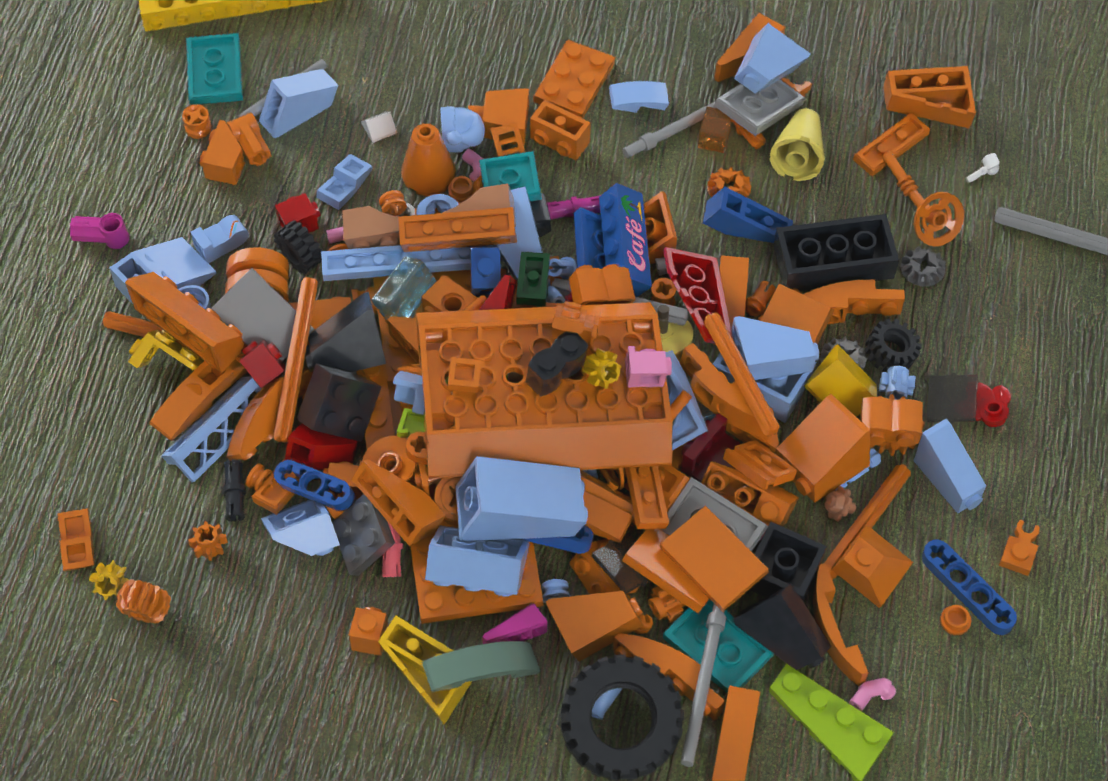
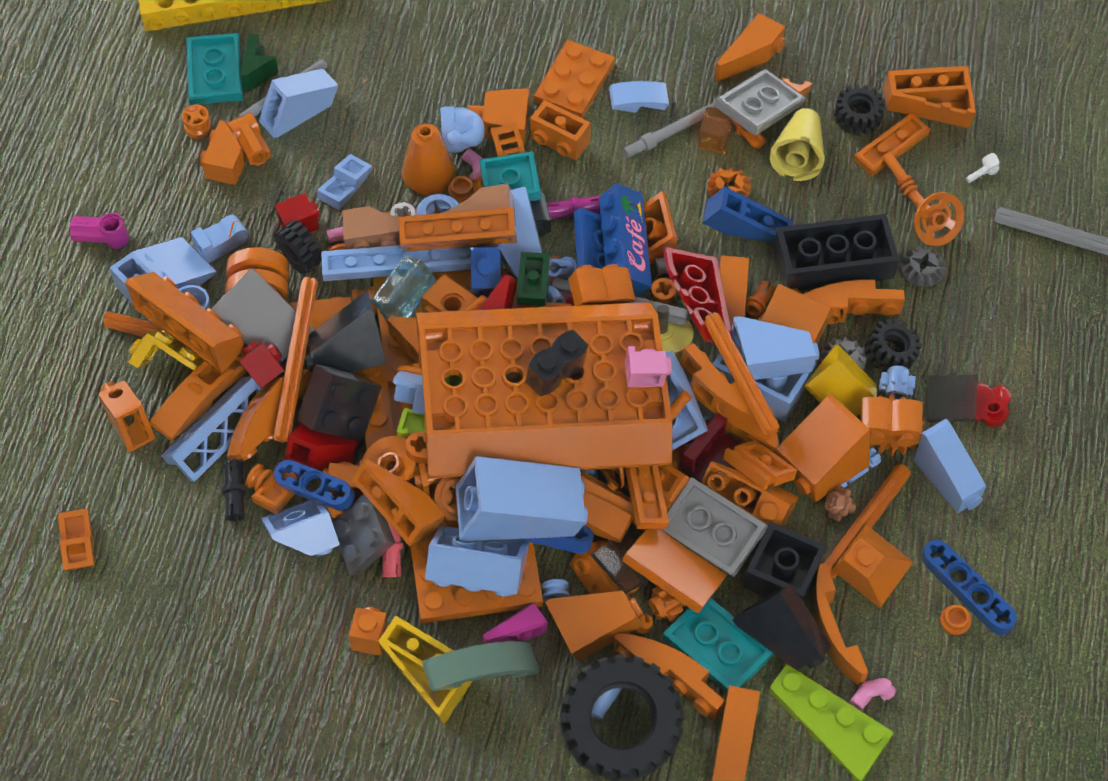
yellow gear [89,560,129,600] -> none
orange gear [116,579,171,624] -> none
orange gear [188,521,228,561] -> none
white slope [361,112,397,143] -> none
orange bush [379,190,407,216] -> none
orange plate [447,357,481,393] -> none
orange plate [552,302,600,337] -> none
yellow gear [582,348,622,388] -> none
orange tile [660,506,769,612] -> none
light grey bar [680,604,726,767] -> none
light blue slope [734,23,810,94] -> none
orange plate [999,520,1040,576] -> none
none -> orange torso [98,381,156,453]
none -> dark green slope [240,34,278,92]
none -> black tyre [834,84,885,136]

